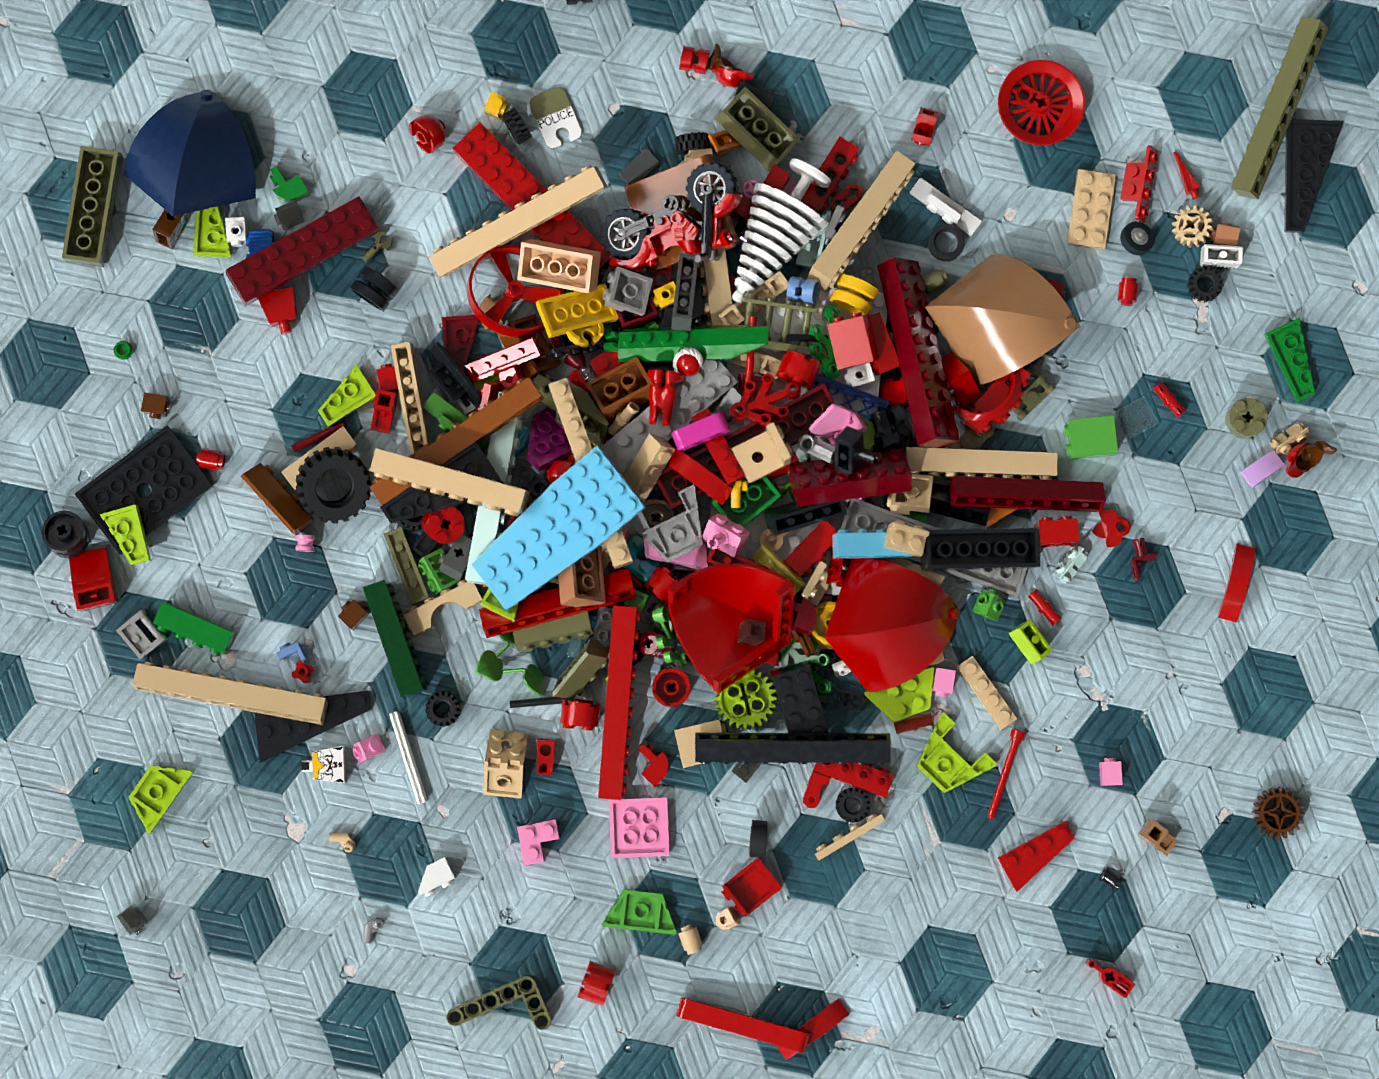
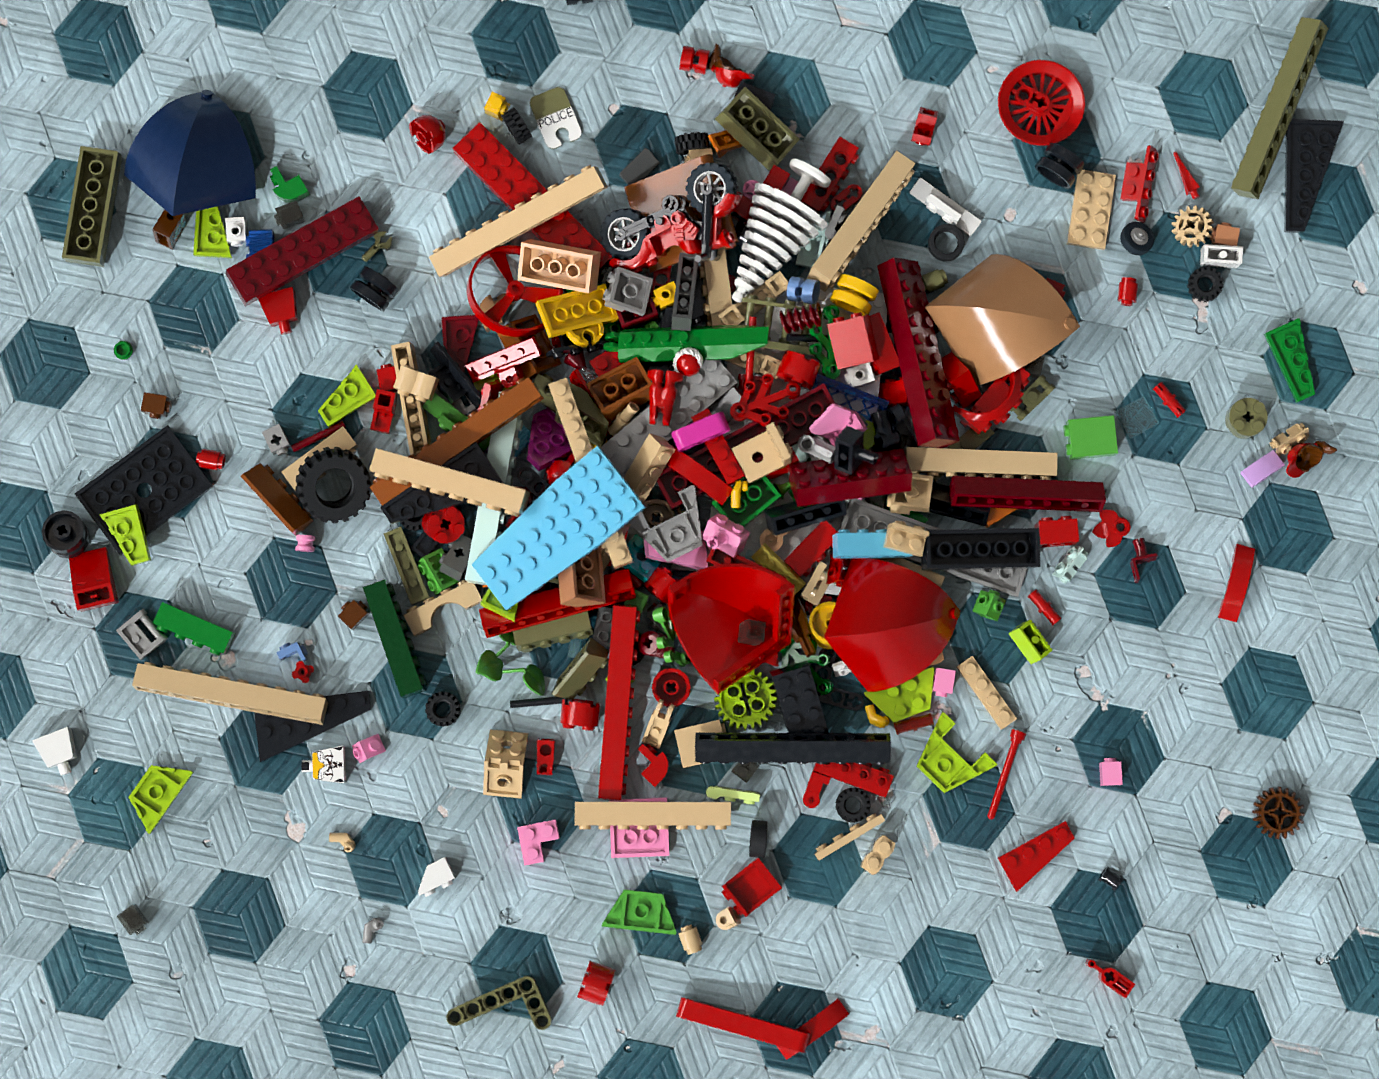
white axle [389,711,427,804] -> none
dark red brick [792,597,817,636] -> none
medium nougat brick [1138,818,1178,856] -> none
none -> white torso [32,727,77,776]
none -> light grey brick [262,424,291,456]
none -> tan brick [393,366,439,403]
none -> tan brick [575,802,731,829]
none -> tan hinge [642,699,675,749]
none -> yellowish green hinge [706,786,760,805]
none -> dark red piece [780,302,822,334]
none -> tan brick [861,835,895,875]
none -> yellow arm [865,704,890,728]
none -> black wheel [1035,143,1085,189]

